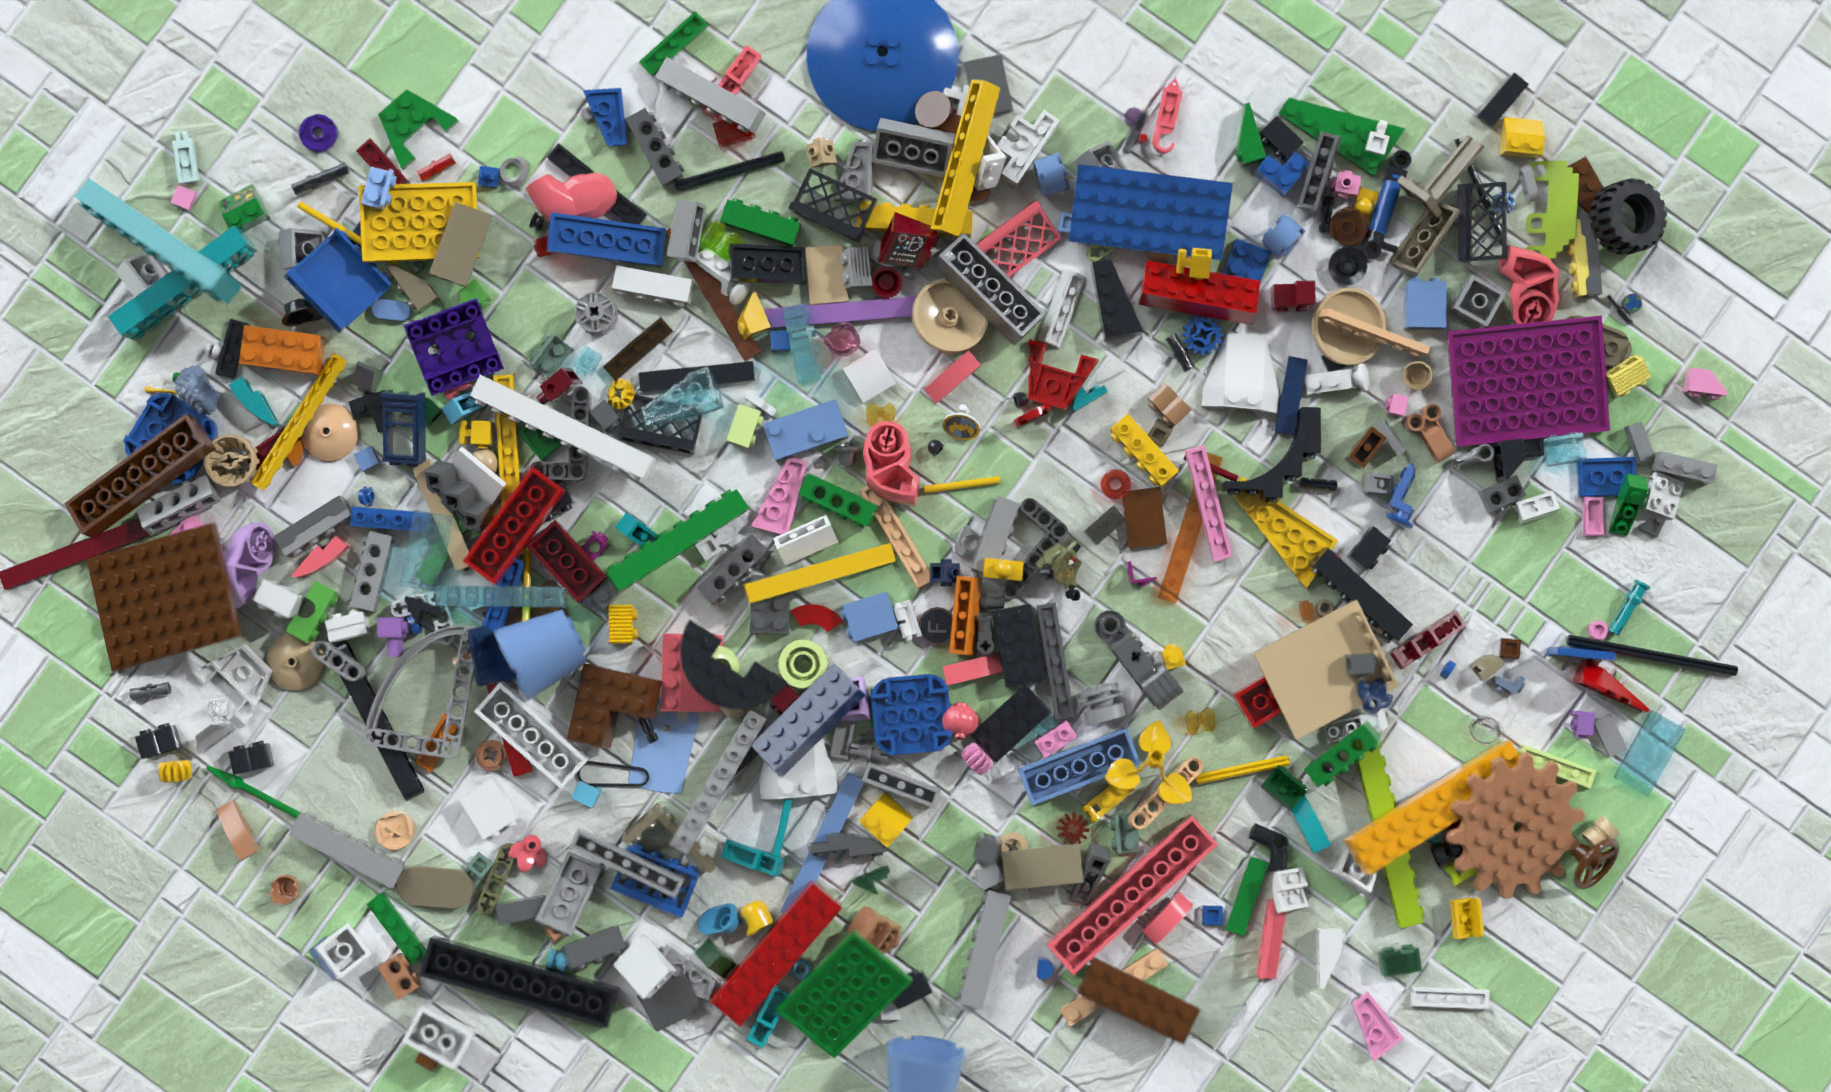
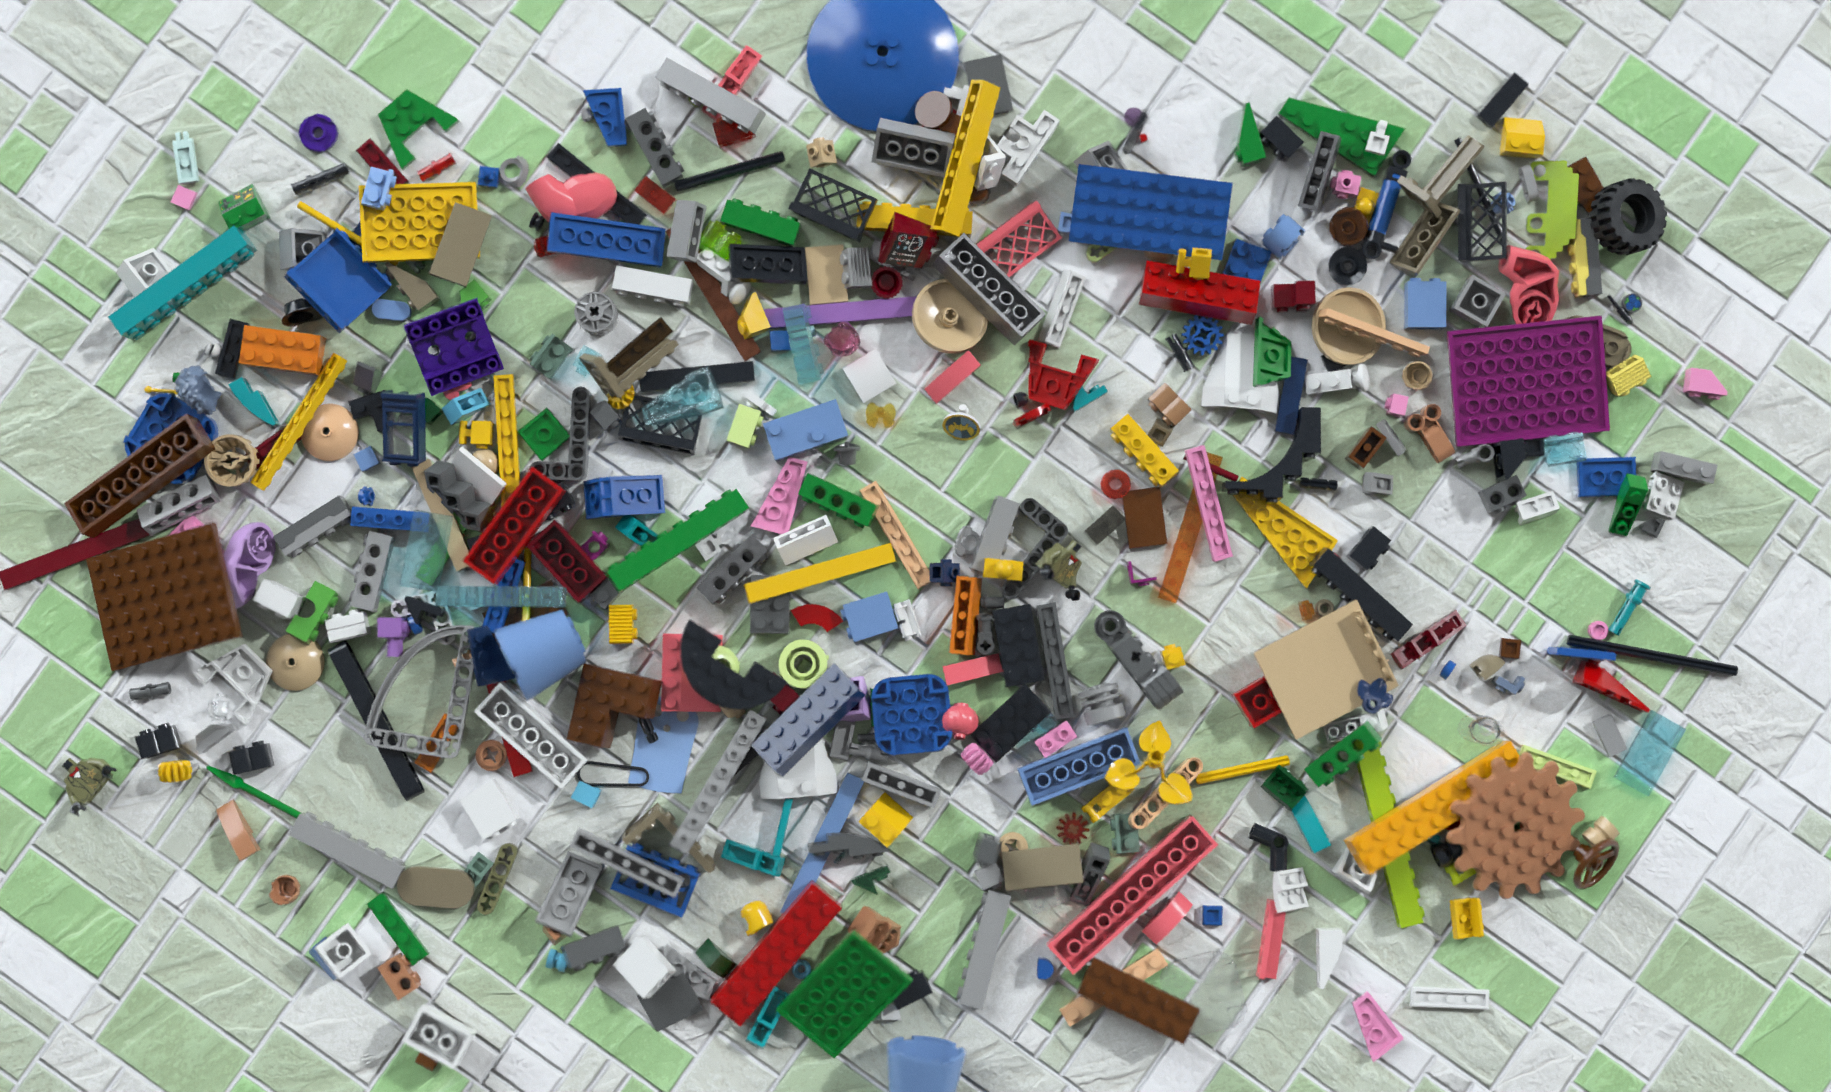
brick [75,178,242,305] -> none
orange tile [287,440,304,467] -> none
coral slope [292,536,351,578] -> none
light grey beam [311,642,365,681] -> none
light nougat tile [375,812,415,850] -> none
black brick [419,935,620,1028] -> none
white brick [470,375,656,481] -> none
dark grey slope [496,894,547,925] -> none
coral plate [508,835,547,873] -> none
dark red torso [536,368,582,405] -> none
green plate [639,11,709,77] -> none
dark azure piece [698,903,742,935] -> none
light grey wing [833,142,874,201] -> none
coral piece [863,421,920,507] -> none
black tile [919,607,953,645] -> none
yellow bar [924,476,1001,493] -> none
black hinge [928,440,944,457] -> none
medium blue brick [1033,153,1070,197] -> none
black wedge [1091,259,1143,341] -> none
coral plate [1152,78,1183,154] -> none
clear yellow piece [1185,707,1216,735] -> none
green tile [1225,856,1269,936] -> none
blue brick [1254,152,1310,197] -> none
black axle [1318,196,1334,234] -> none
dark grey brick [1345,653,1377,678] -> none
clear green brick [1378,944,1422,977] -> none
blue piece [1386,463,1415,529] -> none
medium lavender brick [1570,711,1595,739] -> none
bright pink tile [1583,497,1604,536] -> none
tile [1624,421,1655,463] -> none
none -> olive torso [62,758,117,817]
none -> dark tan bracket [579,339,679,398]
none -> blue bracket [583,475,665,520]
none -> clear red plate [634,176,676,215]
none -> green wing [1253,317,1292,387]

